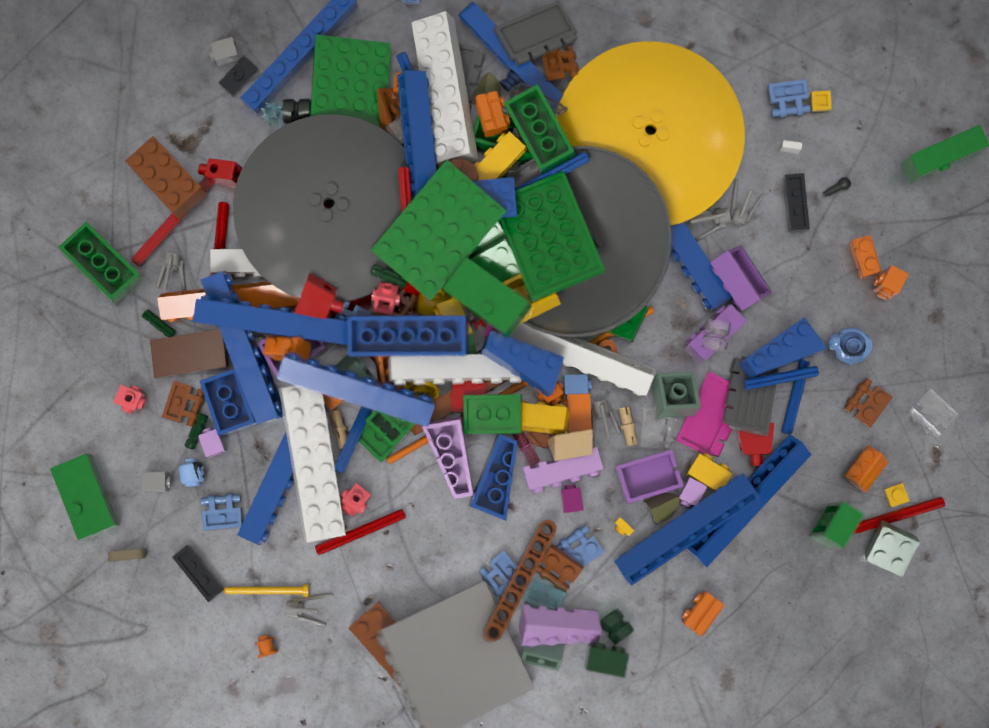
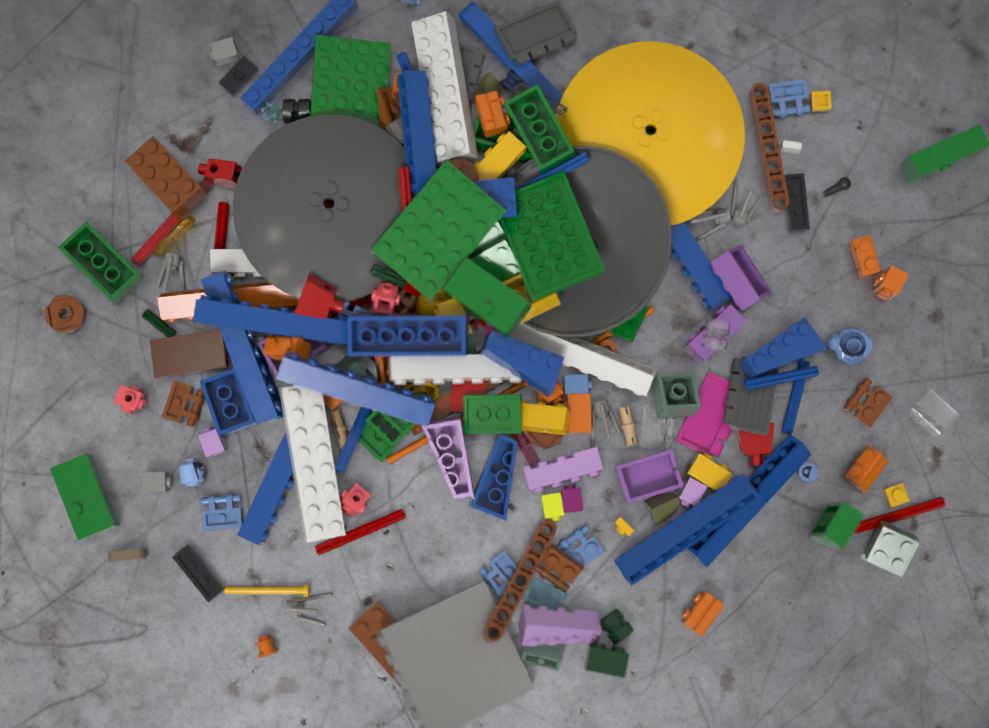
dark green axle [184,413,208,450] -> none
dark orange plate [542,46,579,81] -> none
tan slope [547,429,593,461] -> none
none -> dark orange plate [45,295,85,333]
none -> clear yellow tile [152,215,196,257]
none -> neon yellow brick [541,492,564,521]
none -> dark orange beam [749,83,789,214]
none -> medium blue tile [798,463,818,482]

